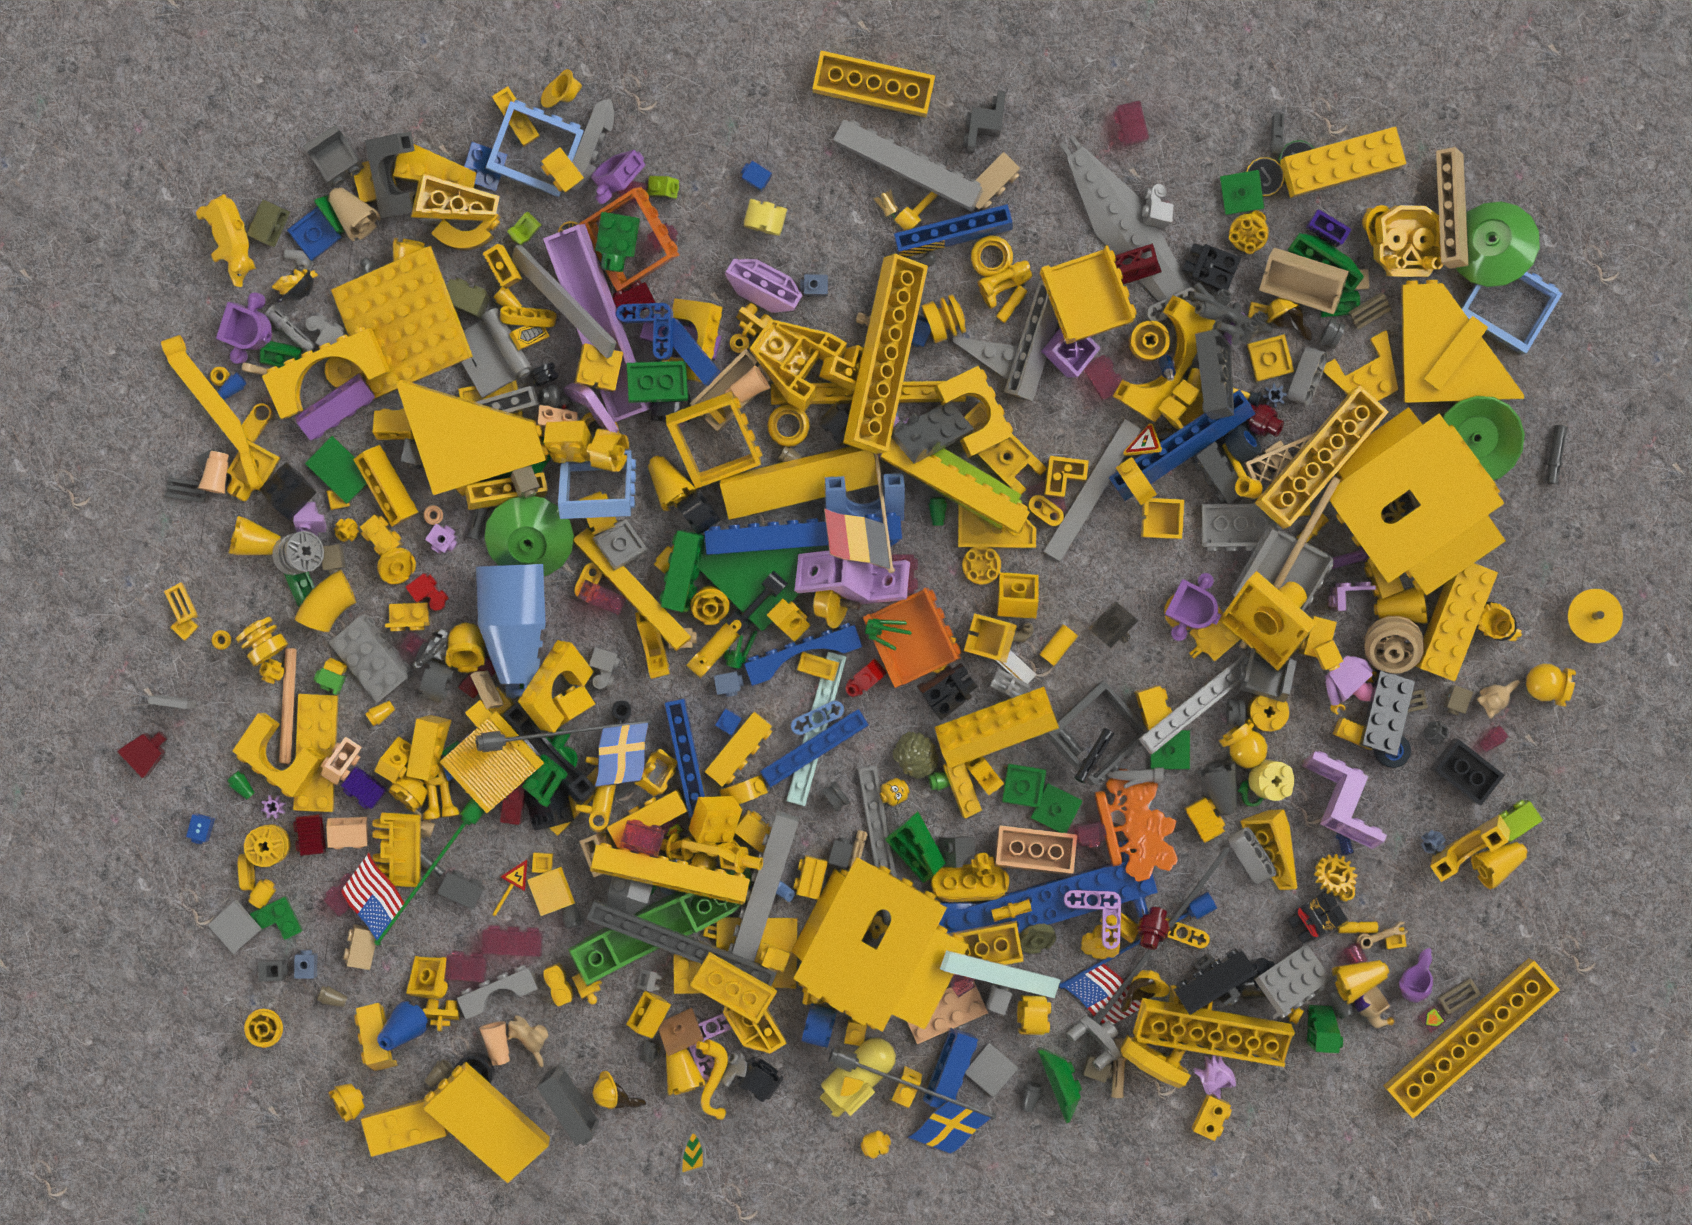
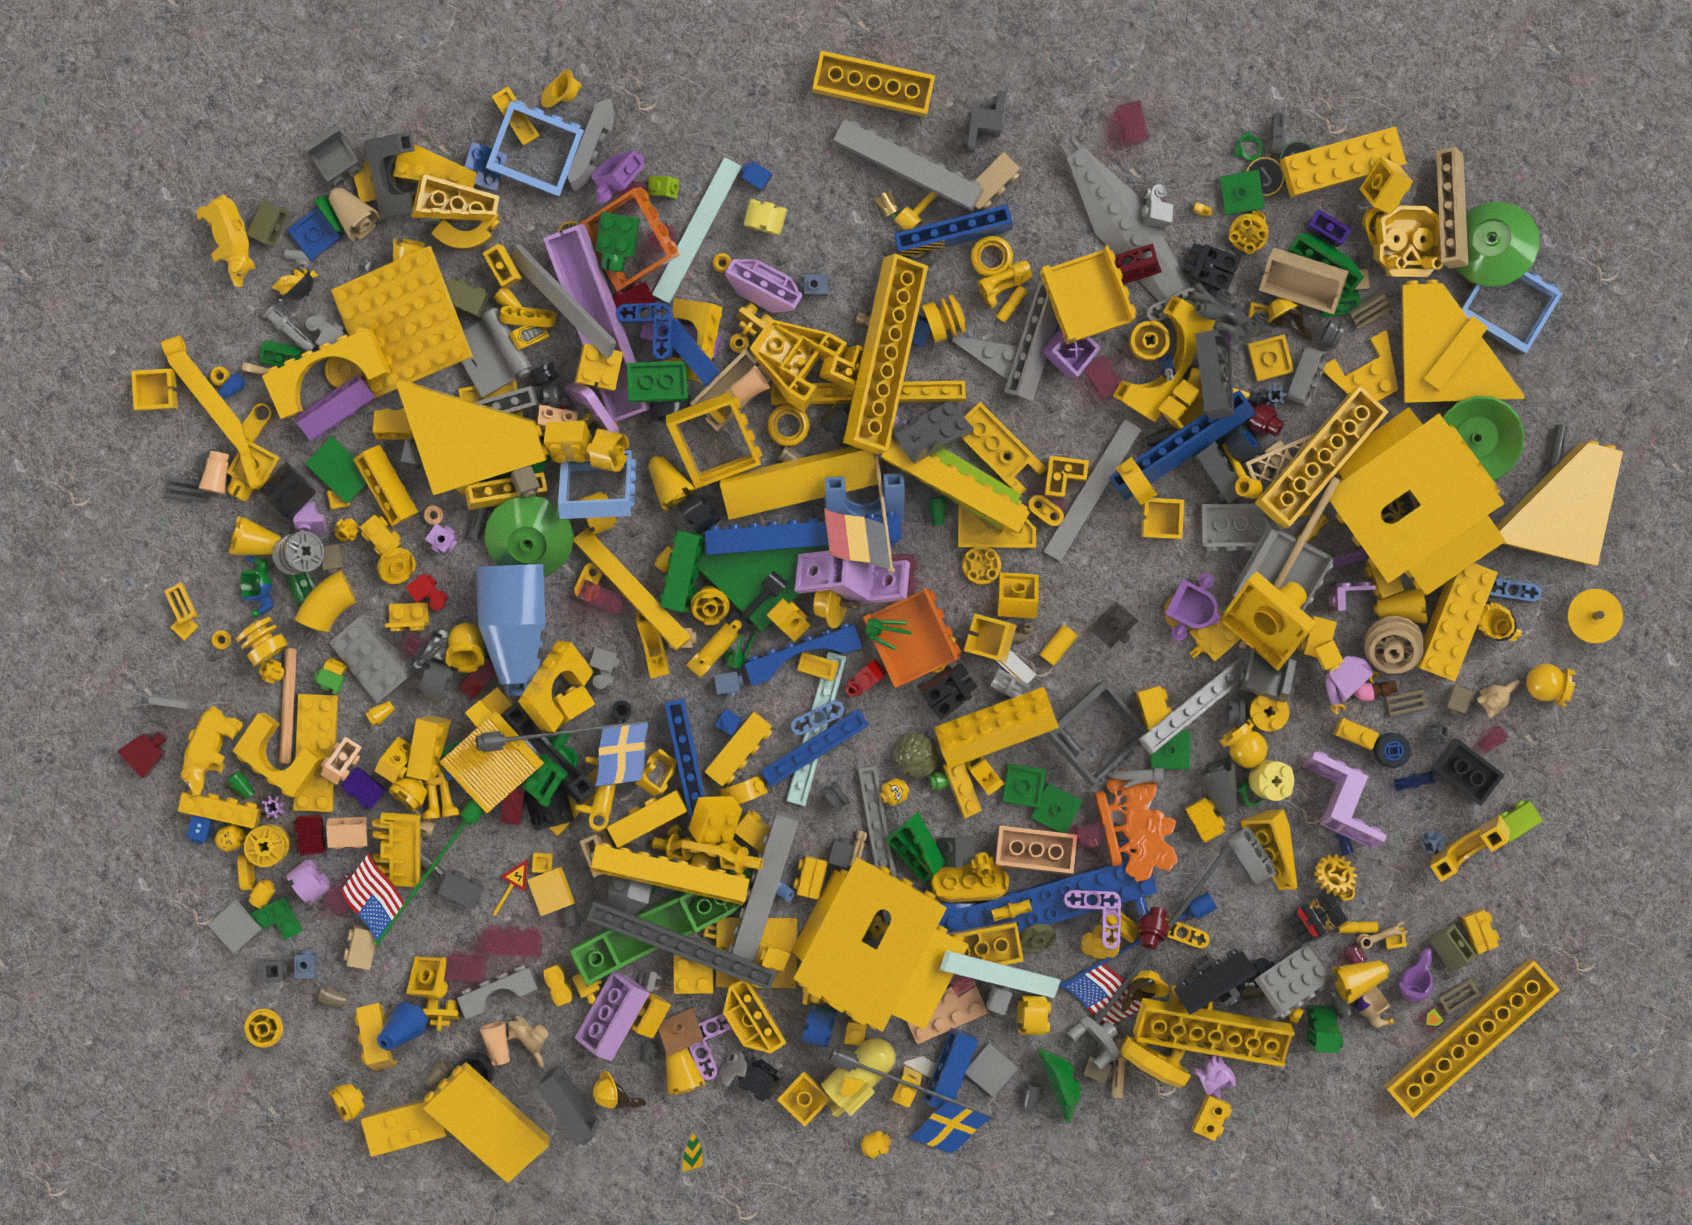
medium lavender piece [216,293,272,364] -> none
tan tile [470,671,504,709] -> none
lime bracket [507,212,542,245] -> none
yellow brick [541,147,584,193] -> none
light grey tile [593,519,647,571] -> none
clear pink brick [620,819,665,857] -> none
yellow tile [689,952,777,1024] -> none
yellow animal [696,1039,728,1120] -> none
yellow arch [934,366,1013,458] -> none
black pin [1074,728,1115,784] -> none
piece [1123,423,1162,456] -> none
plate [1359,670,1415,756] -> none
yellow cone [1471,842,1528,889] -> none
none -> yellow piece [131,368,178,412]
none -> yellow brick [178,789,263,829]
none -> yellow animal [180,706,244,797]
none -> yellow head [215,824,246,852]
none -> green piece [240,555,274,618]
none -> lavender brick [286,858,330,905]
none -> lavender brick [575,971,650,1061]
none -> light aqua tile [652,157,742,304]
none -> yellow plate [713,253,732,273]
none -> yellow slope [777,1071,832,1126]
none -> white sticker [904,1056,936,1078]
none -> yellow tile [1192,202,1212,217]
none -> green piece [1234,130,1263,161]
none -> yellow brick [1360,156,1413,214]
none -> clear blue pin [1394,771,1435,791]
none -> olive brick [1429,923,1476,972]
none -> yellow brick [1460,908,1500,954]
none -> medium blue beam [1489,578,1541,602]
none -> yellow slope [1496,440,1623,566]

